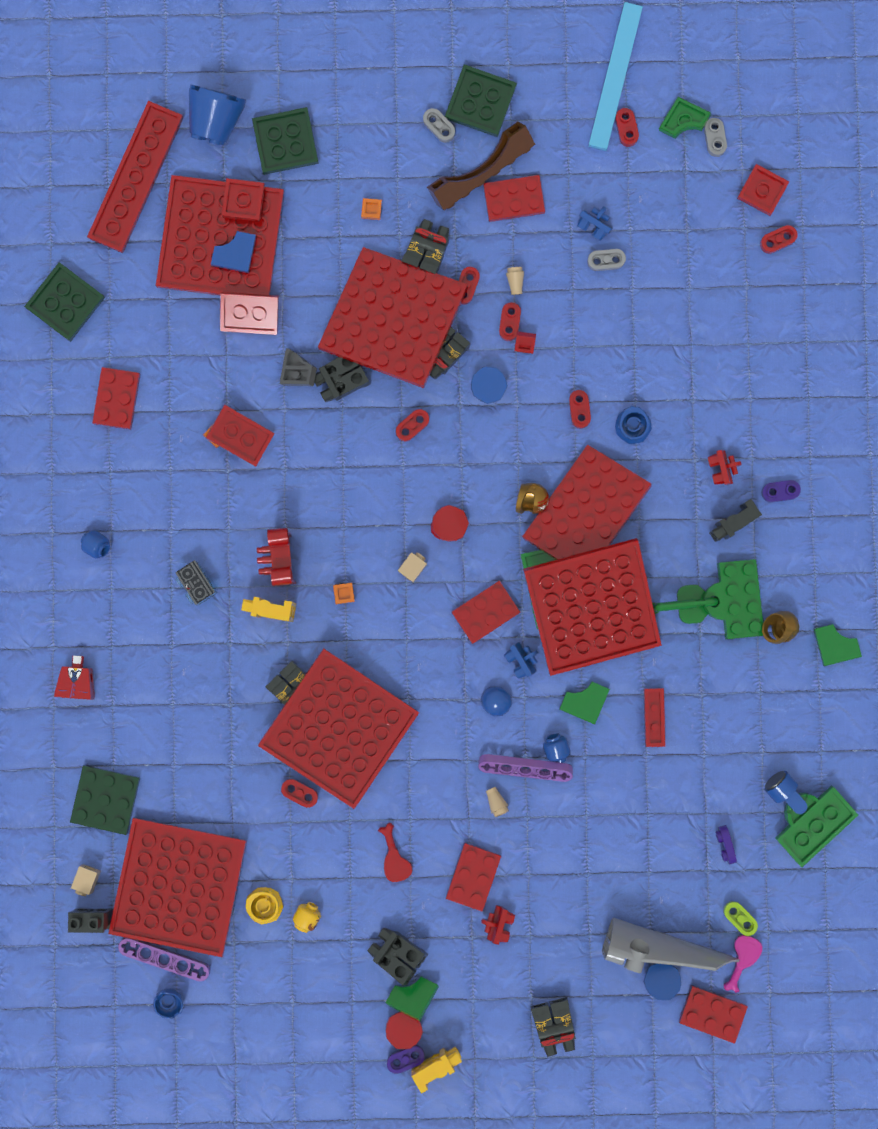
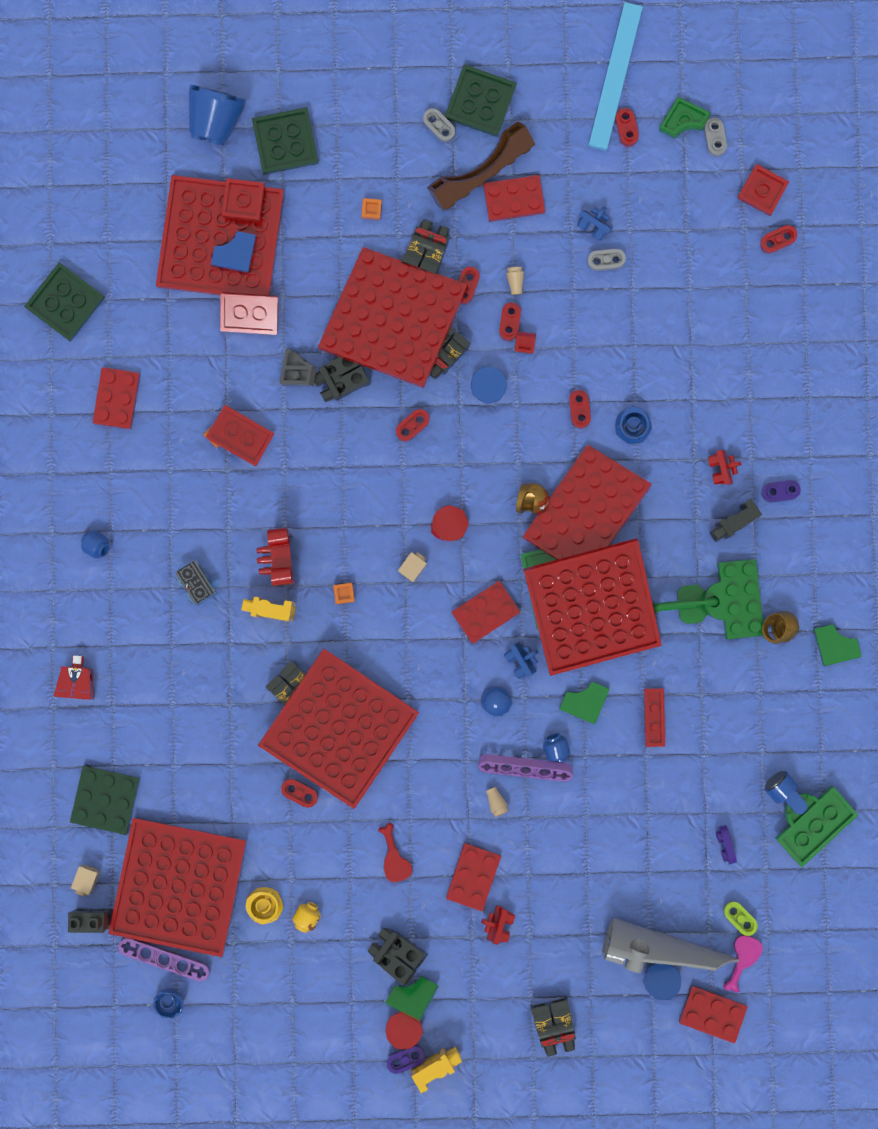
red plate [87,101,184,253] -> none

